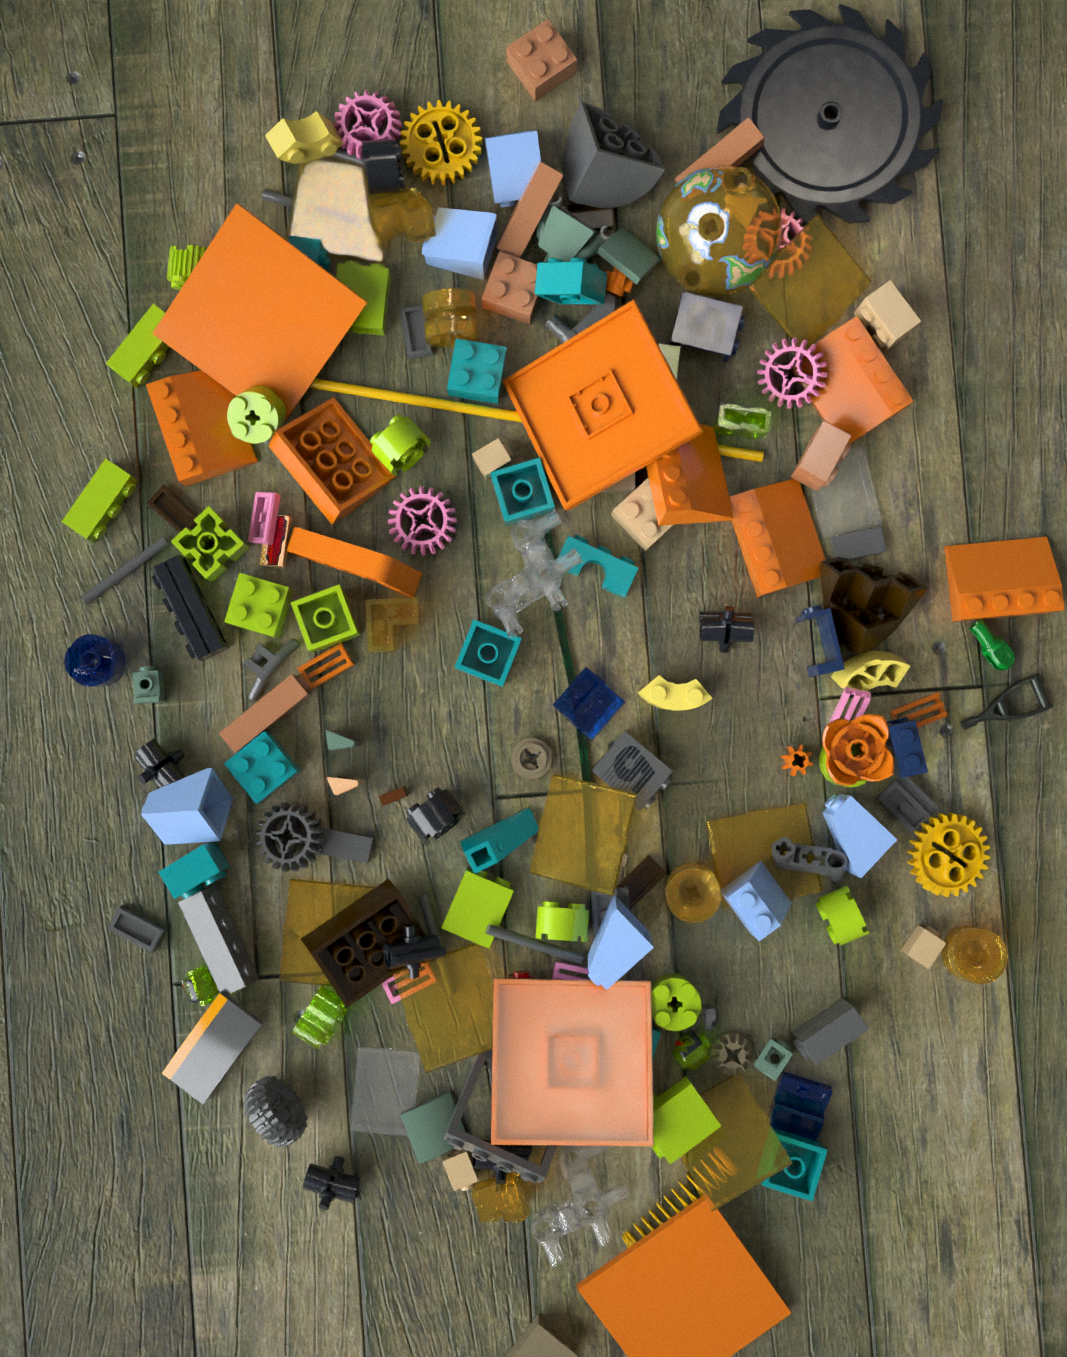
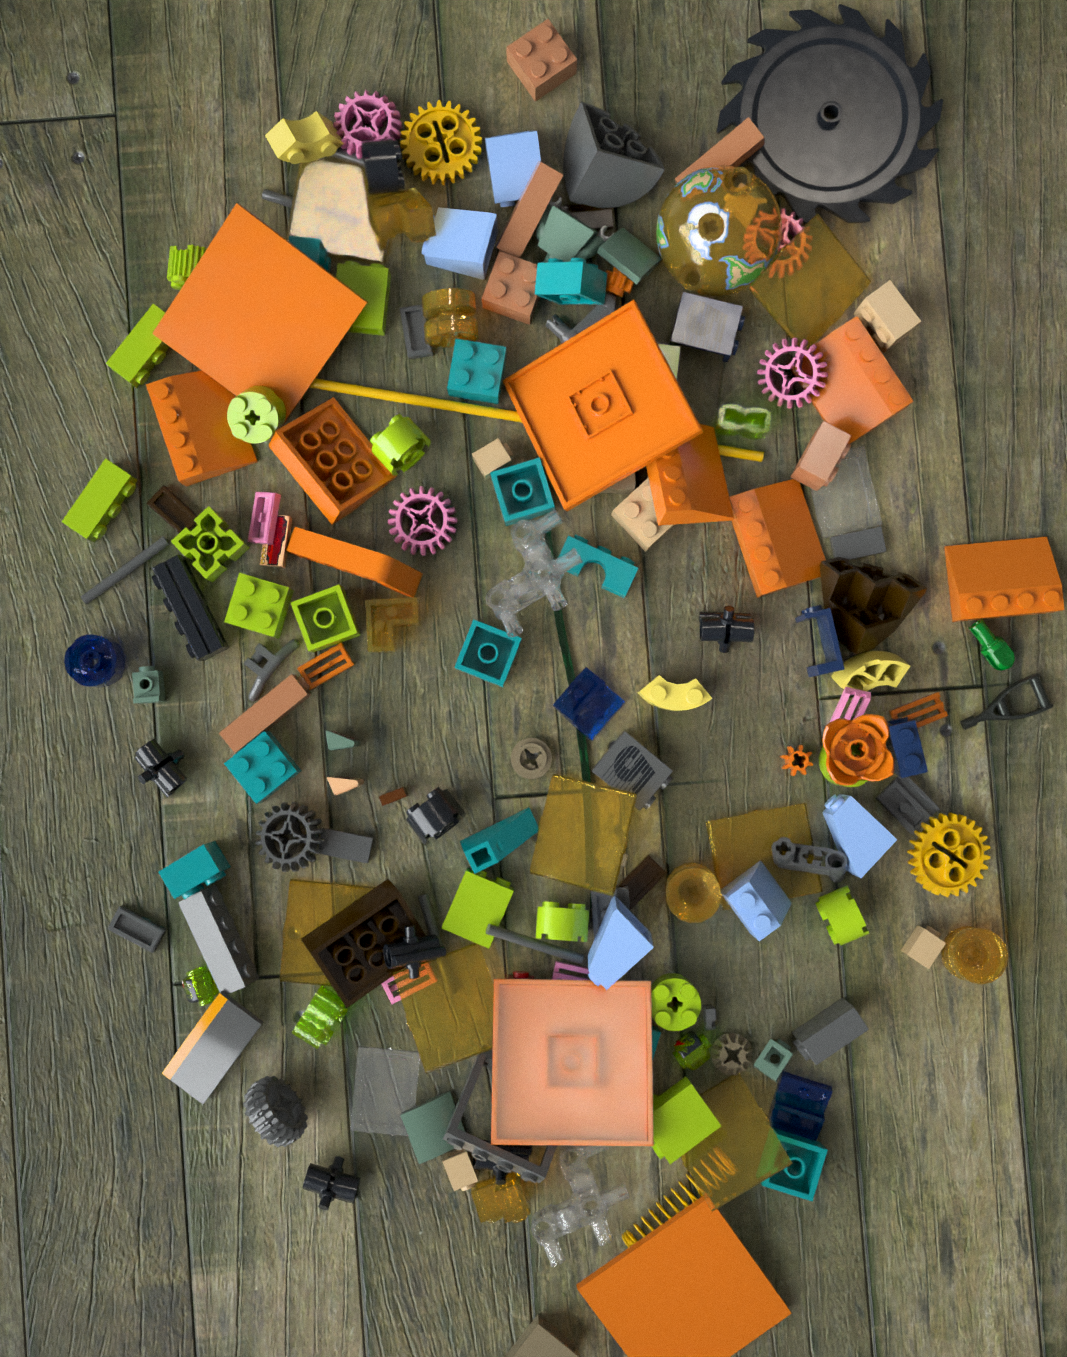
light blue slope [141,768,234,845] -> none

